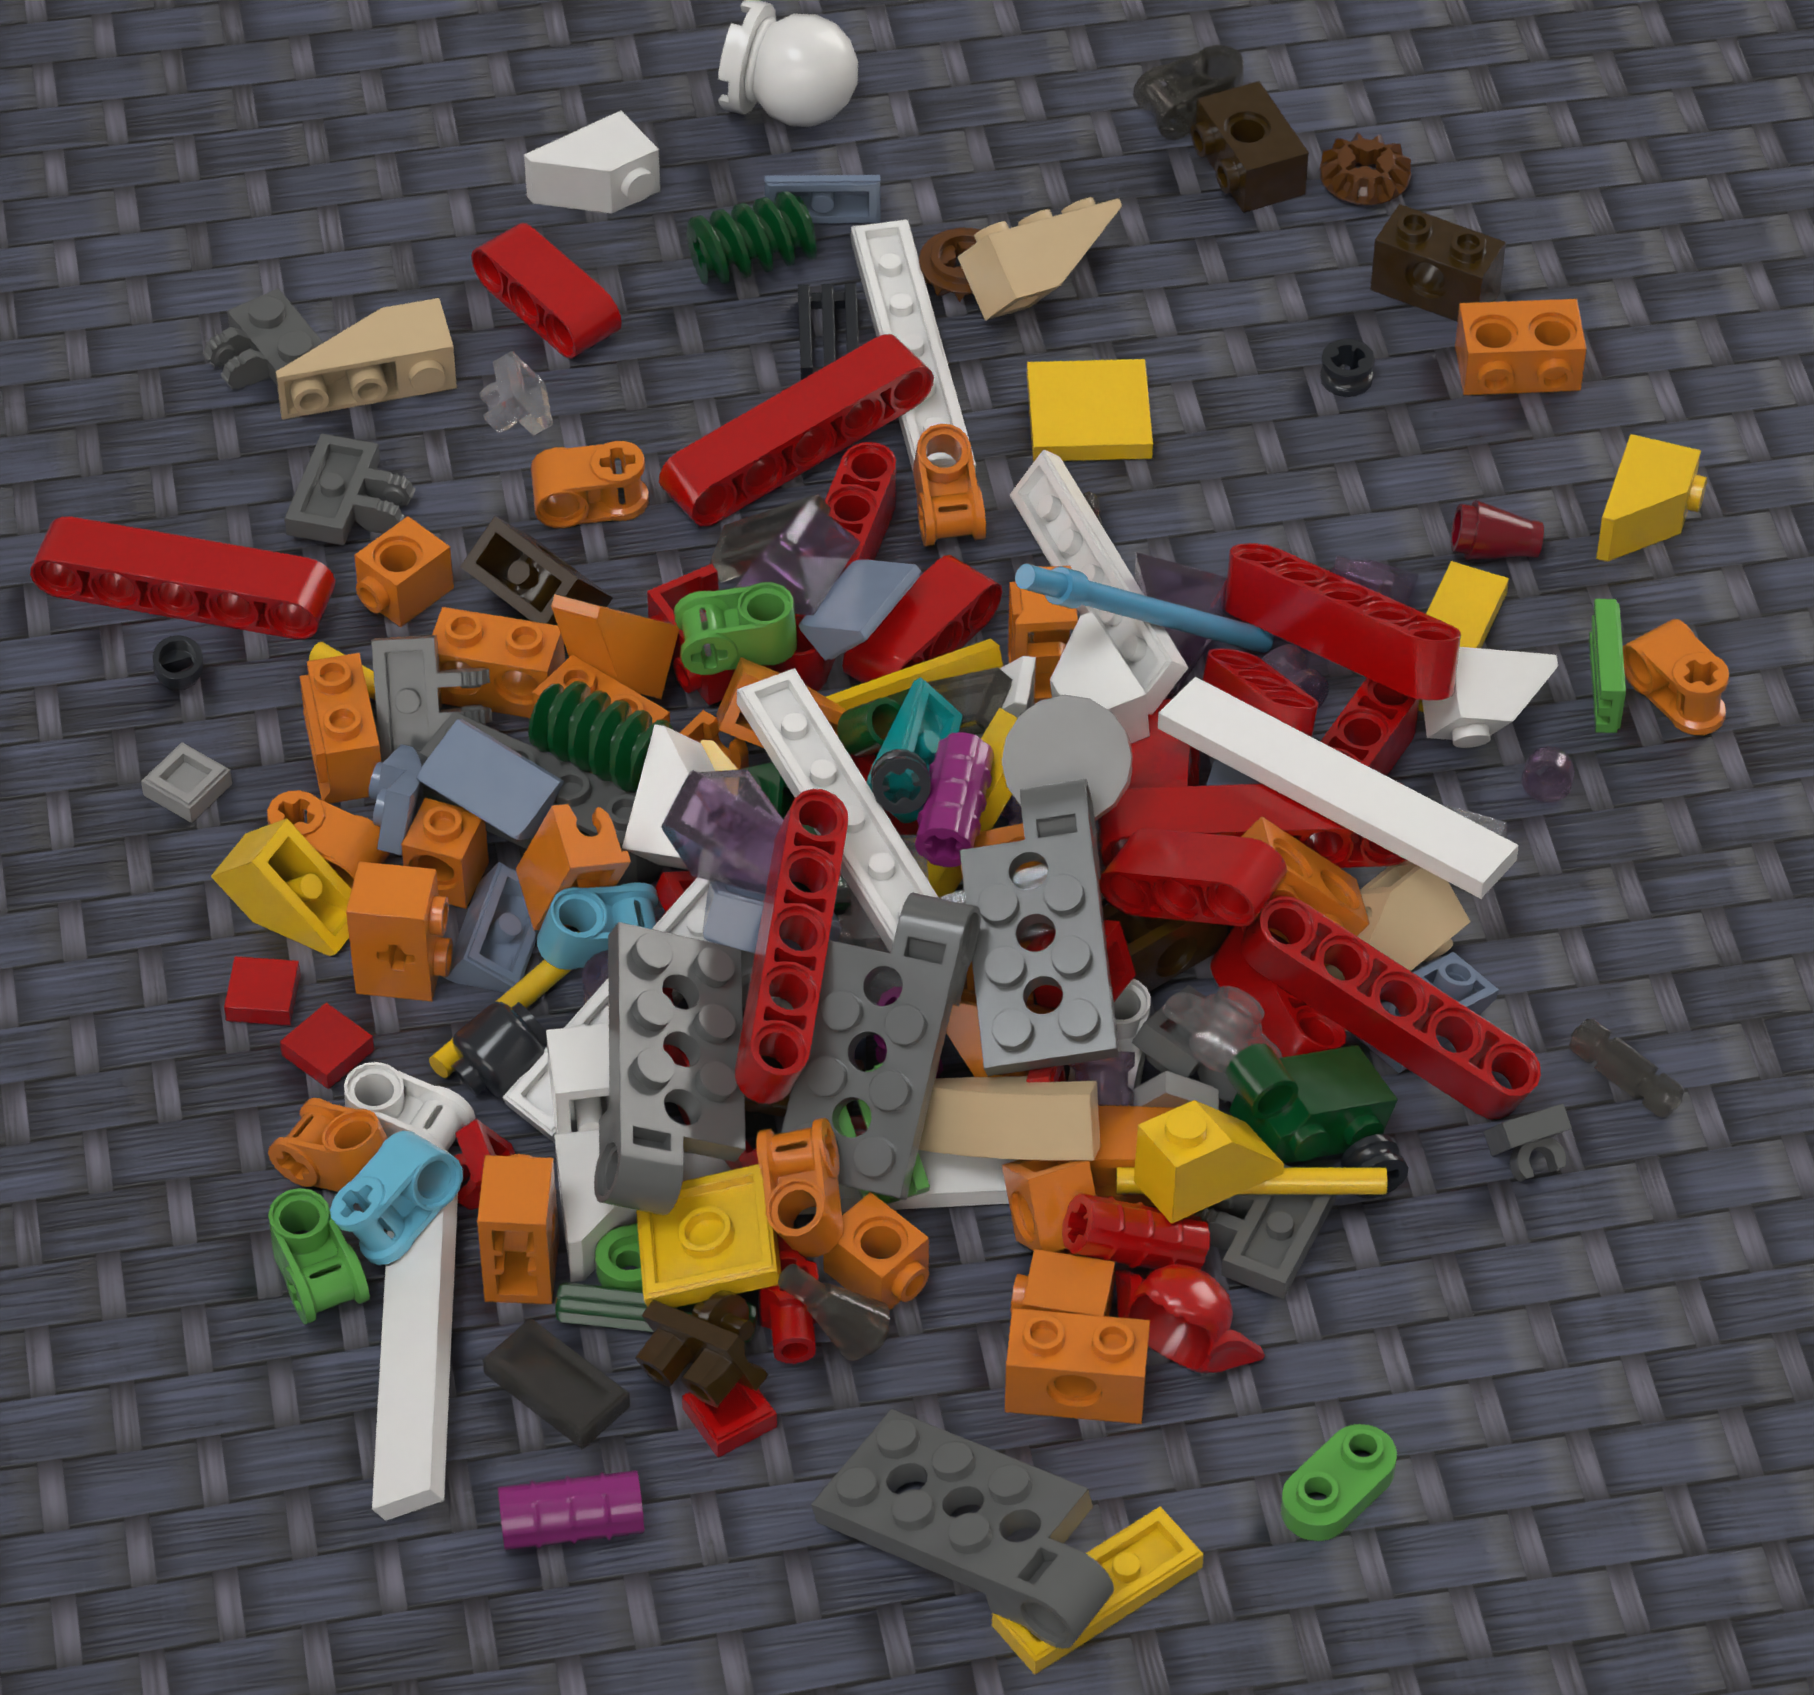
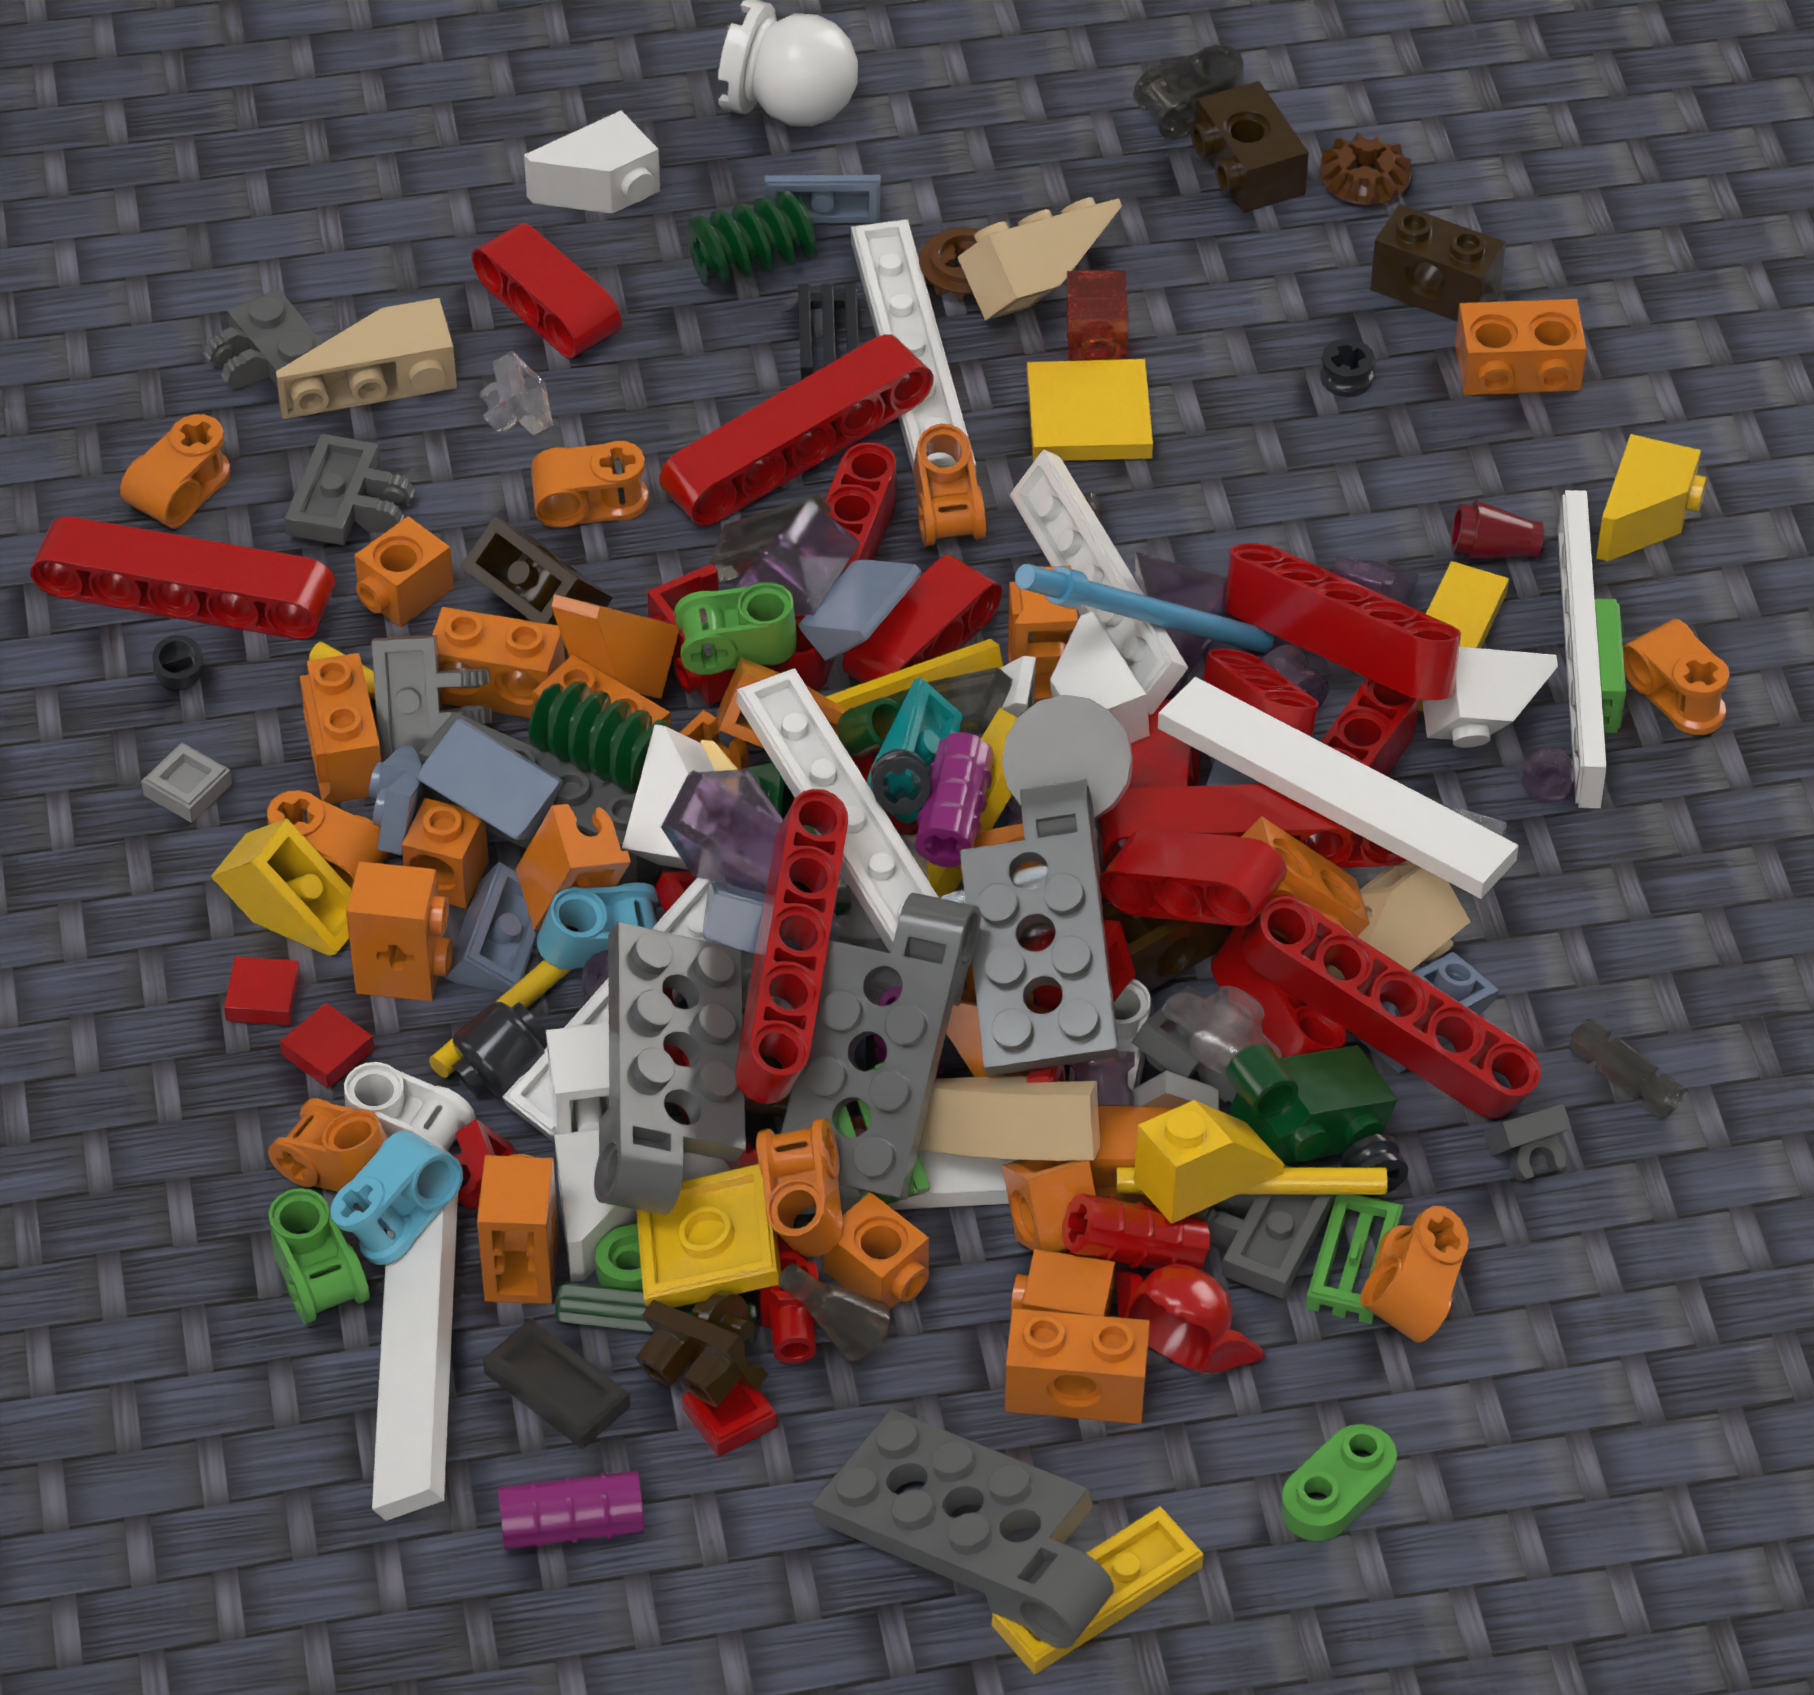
none -> orange piece [120,414,231,529]
none -> clear red brick [1065,270,1128,361]
none -> bright green tile [1306,1195,1403,1324]
none -> orange piece [1360,1206,1469,1343]
none -> white tile [1557,490,1606,808]

